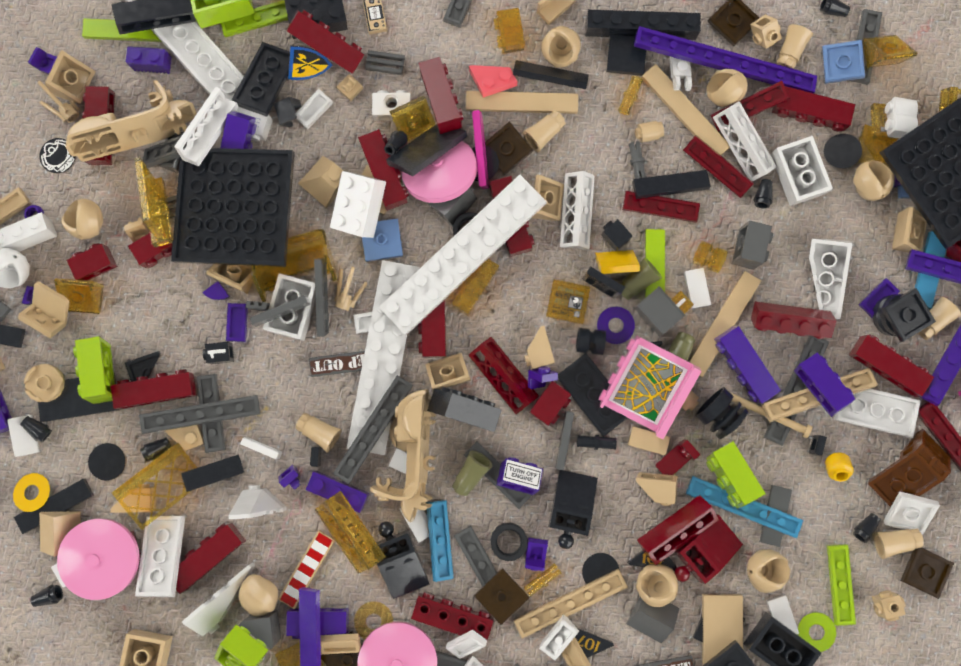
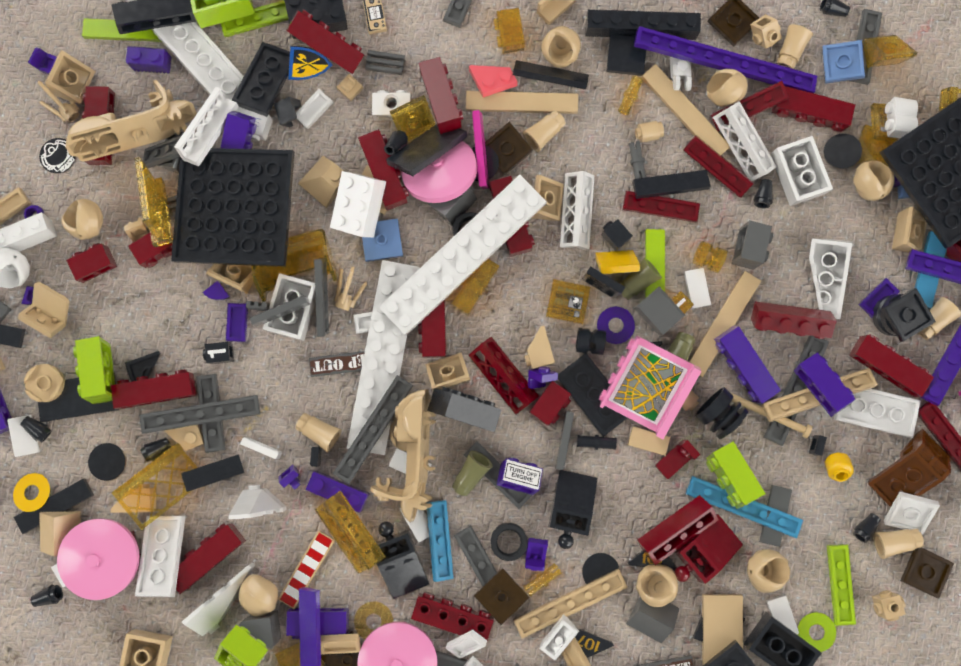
clear yellow slope [54,278,104,314] -> none
tan slope [636,472,678,506] -> none

